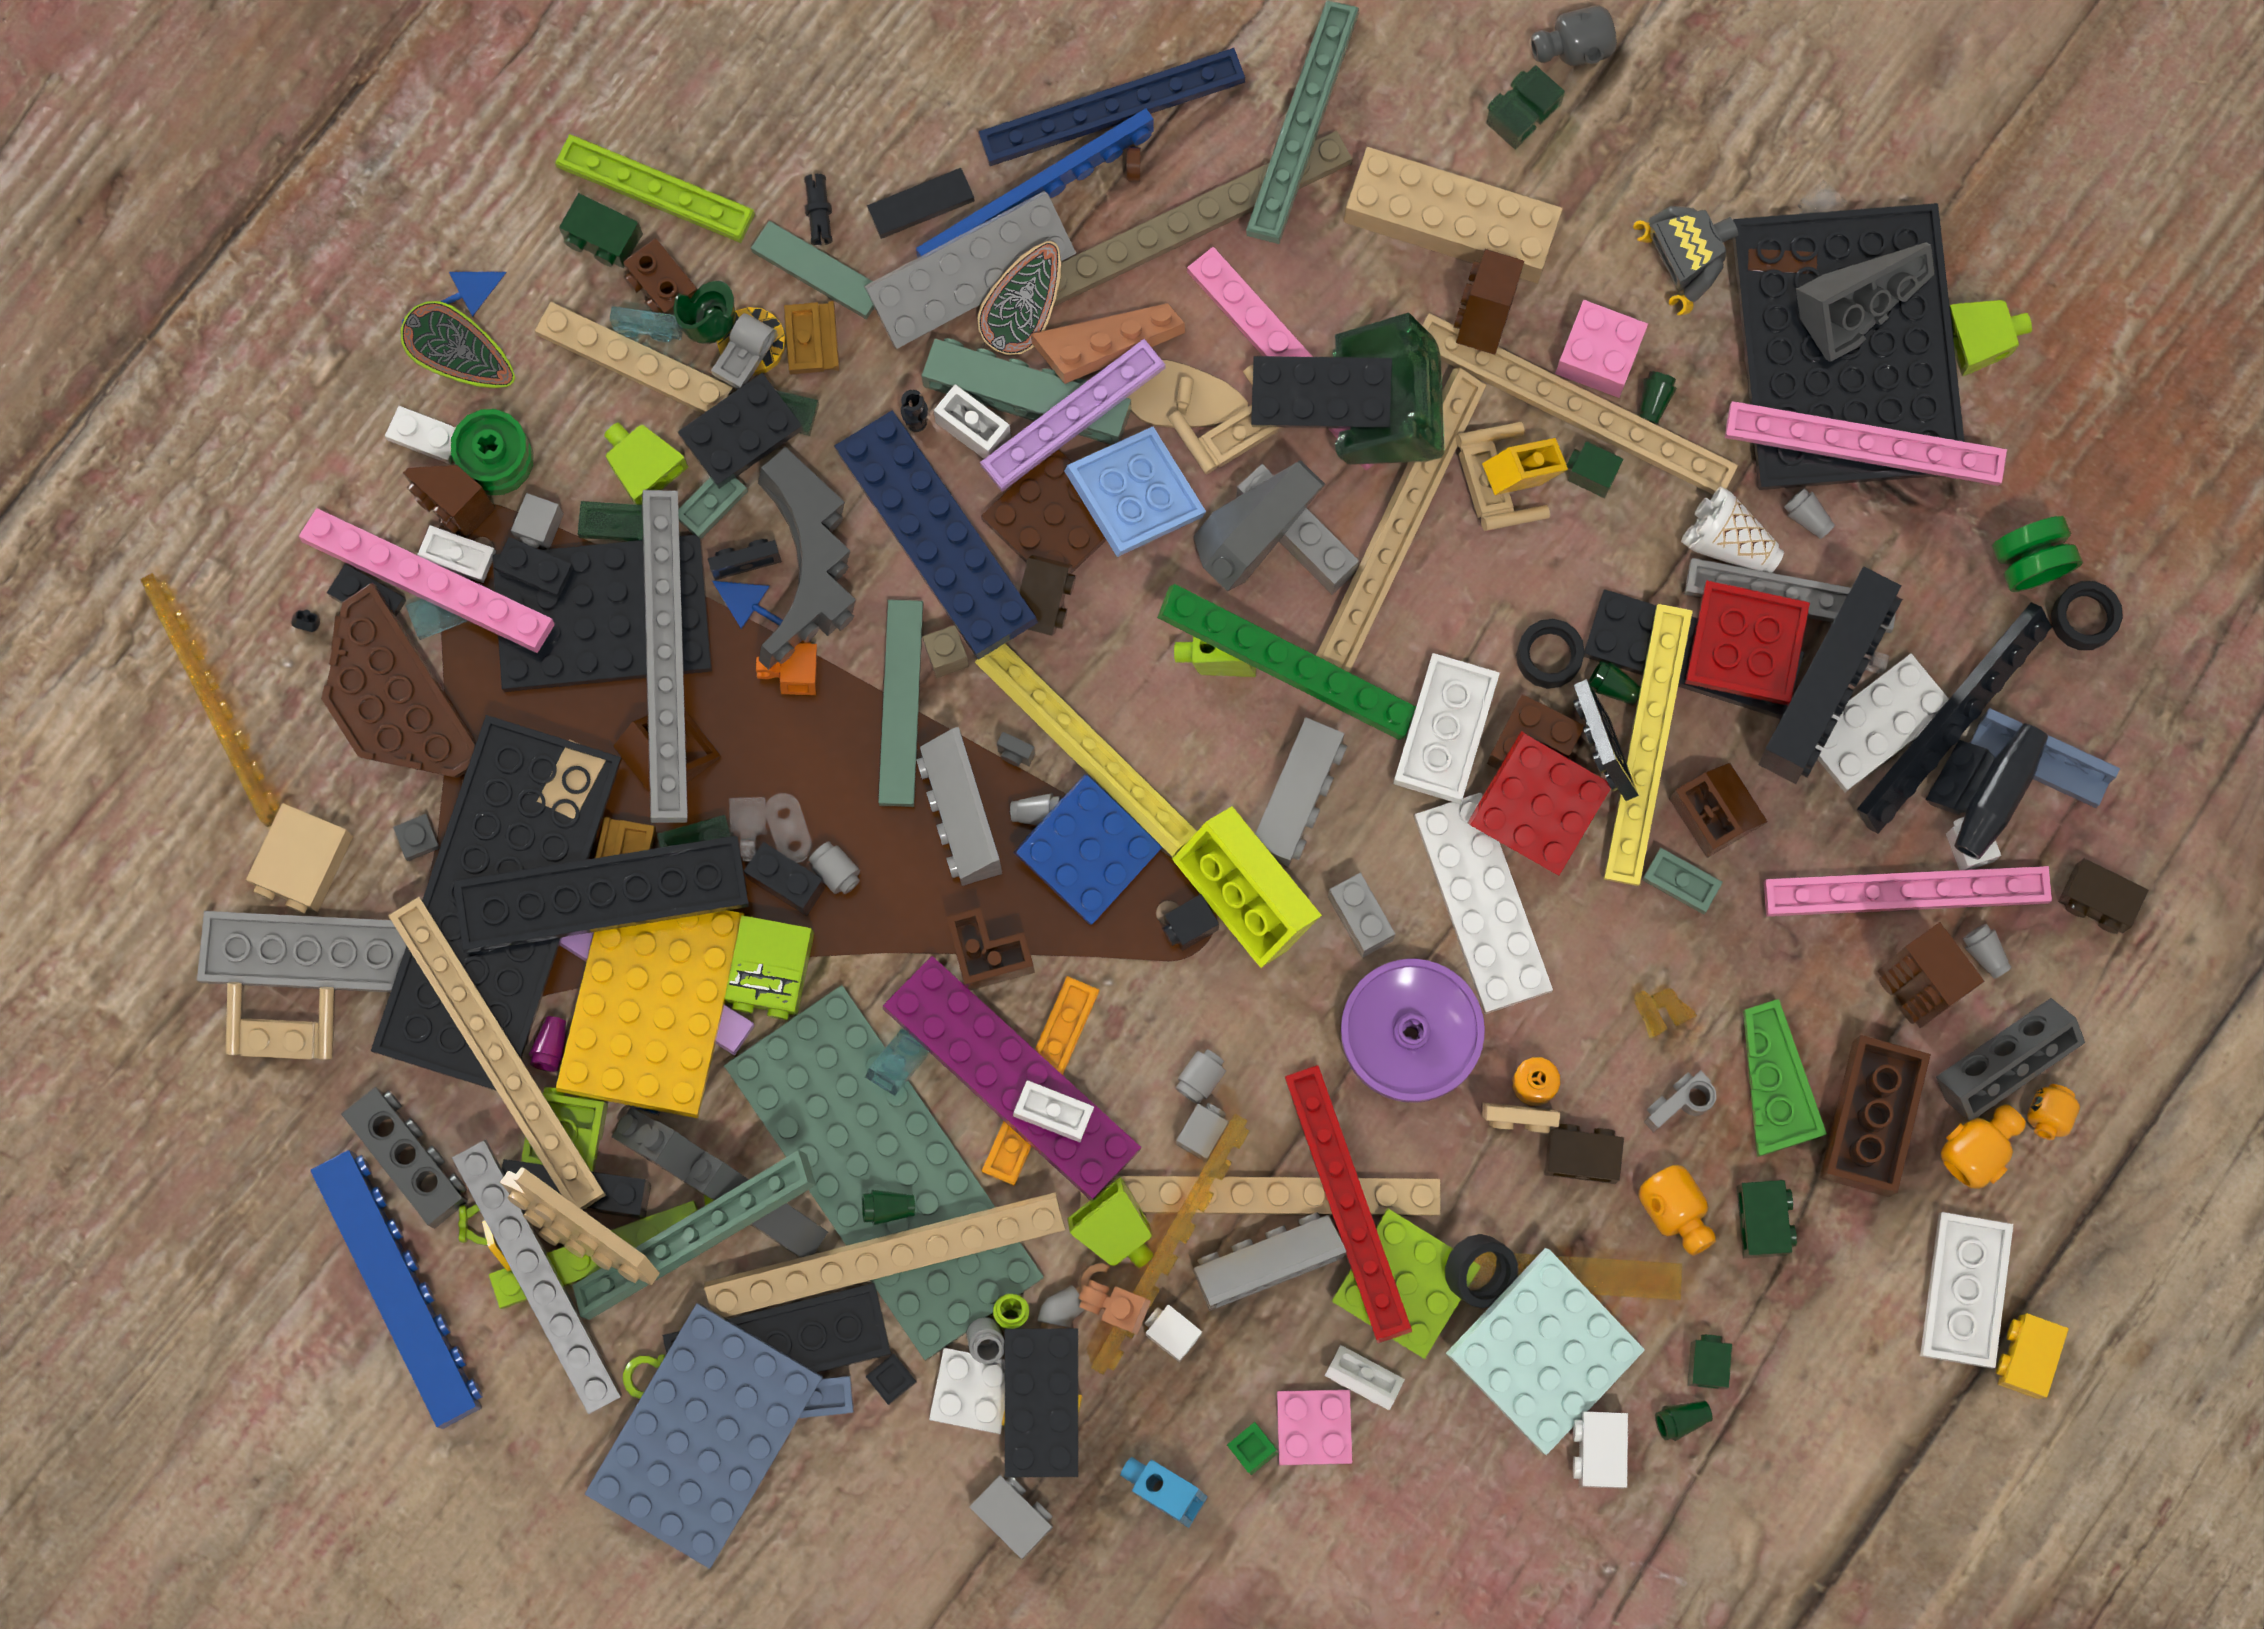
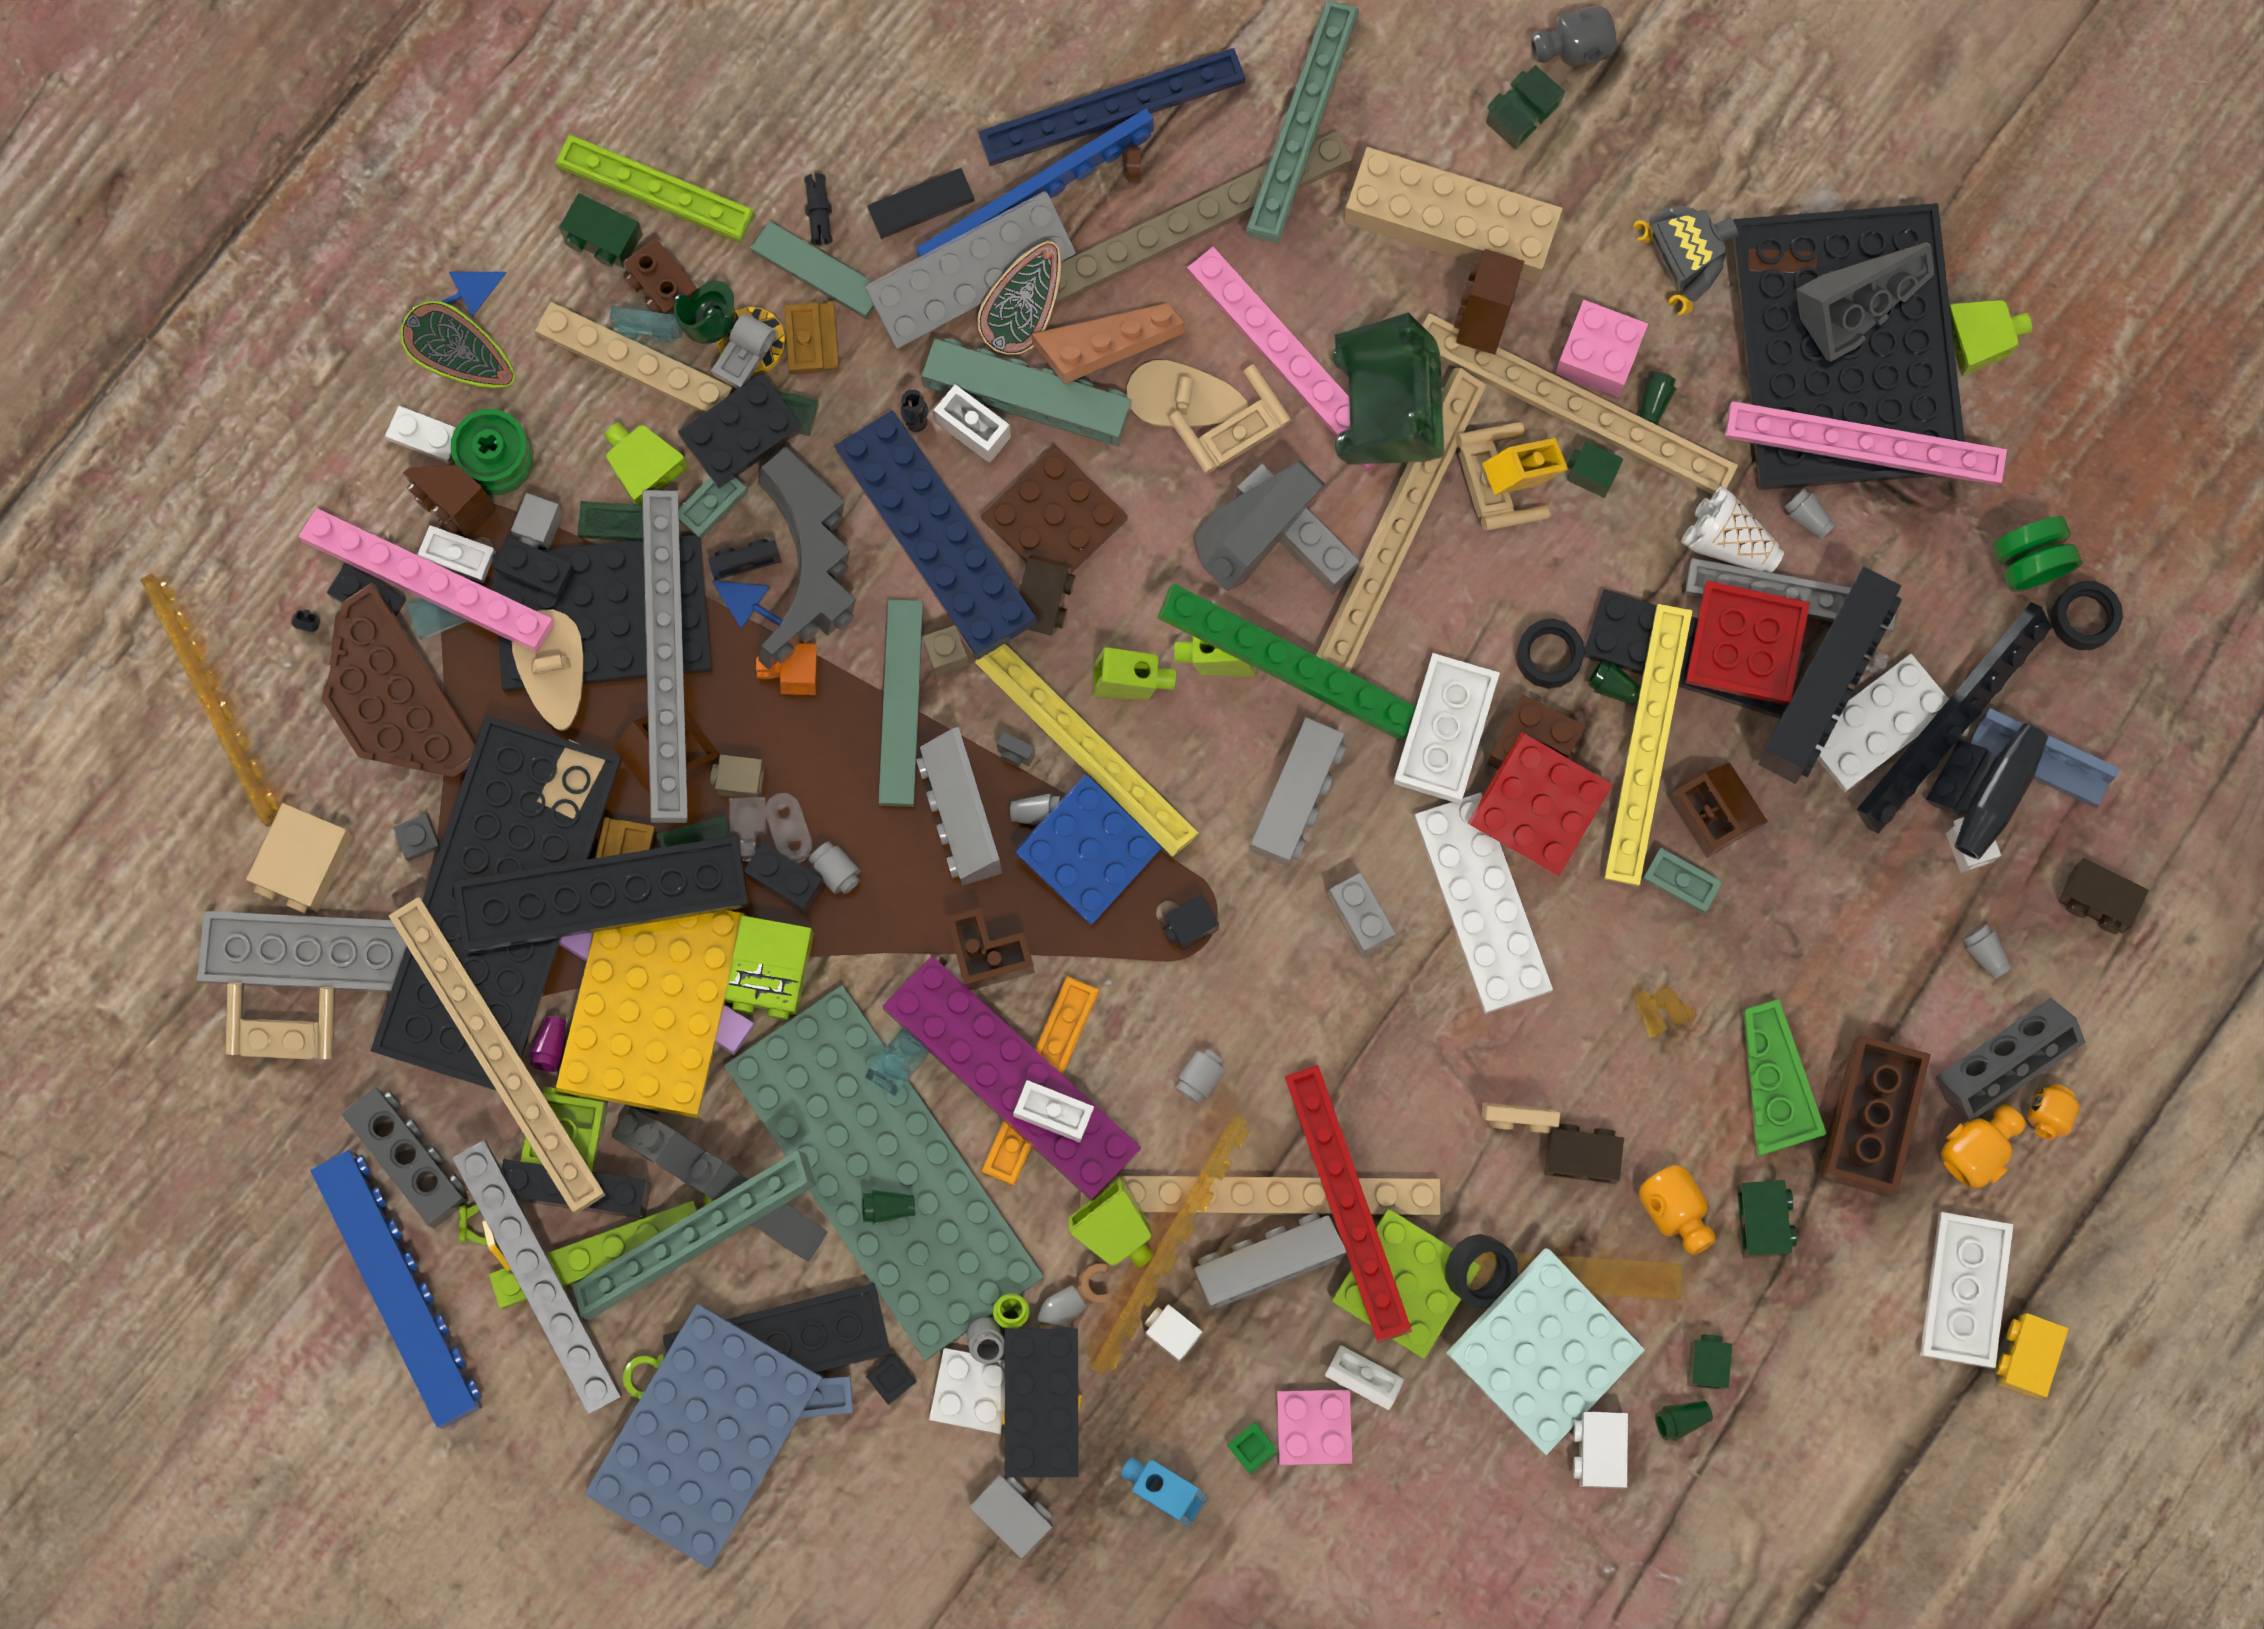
tan wing [500,1167,660,1285] -> none
tan plate [704,1192,1065,1318] -> none
lavender tile [980,339,1166,491] -> none
light blue plate [1064,427,1206,557] -> none
nougat plate [1078,1280,1151,1335] -> none
neon yellow brick [1172,806,1322,968] -> none
light grey brick [1176,1103,1229,1163] -> none
black plate [1251,356,1393,429] -> none
medium lavender dish [1341,959,1485,1103] -> none
light orange head [1512,1057,1560,1106] -> none
black plate [1573,679,1639,801] -> none
light grey plate [1644,1070,1716,1133] -> none
bright pink plate [1764,866,2052,917] -> none
reddish brown brick [1878,922,1985,1028] -> none
none -> tan shield [512,610,584,731]
none -> dark tan brick [711,754,765,801]
none -> lime torso [1092,647,1176,700]

